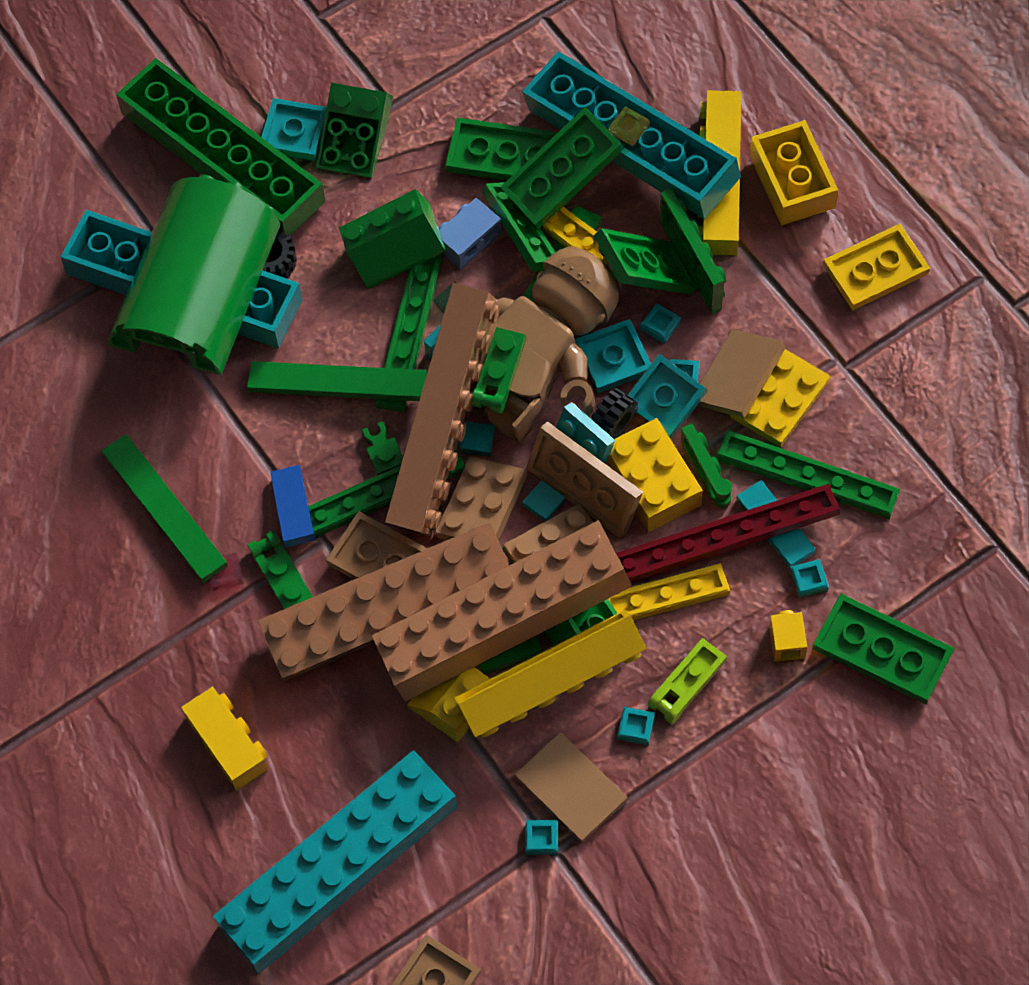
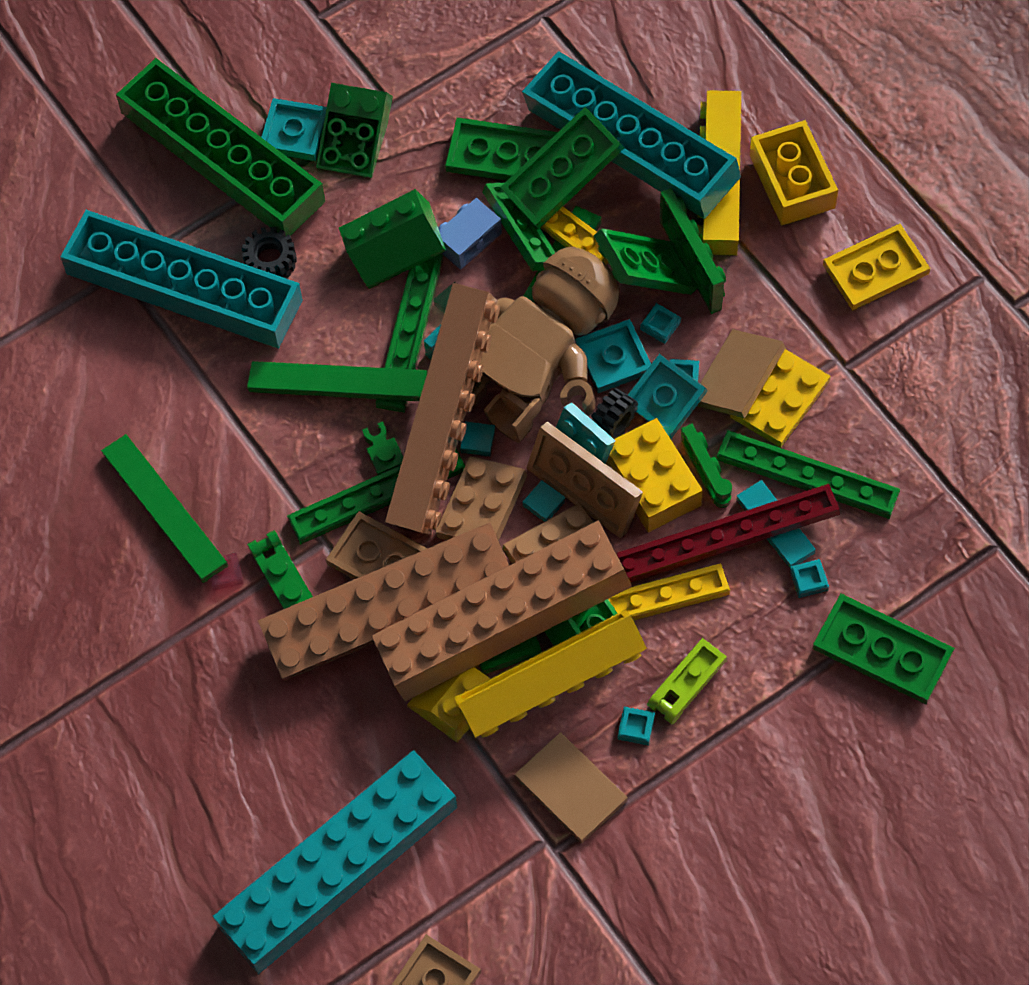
green cylinder [108,174,280,375] -> none
yellow brick [181,686,268,791] -> none
blue tile [270,465,315,548] -> none
green plate [471,327,527,413] -> none
teal tile [525,820,558,855] -> none
clear yellow tile [608,107,650,146] -> none
yellow brick [769,610,807,662] -> none

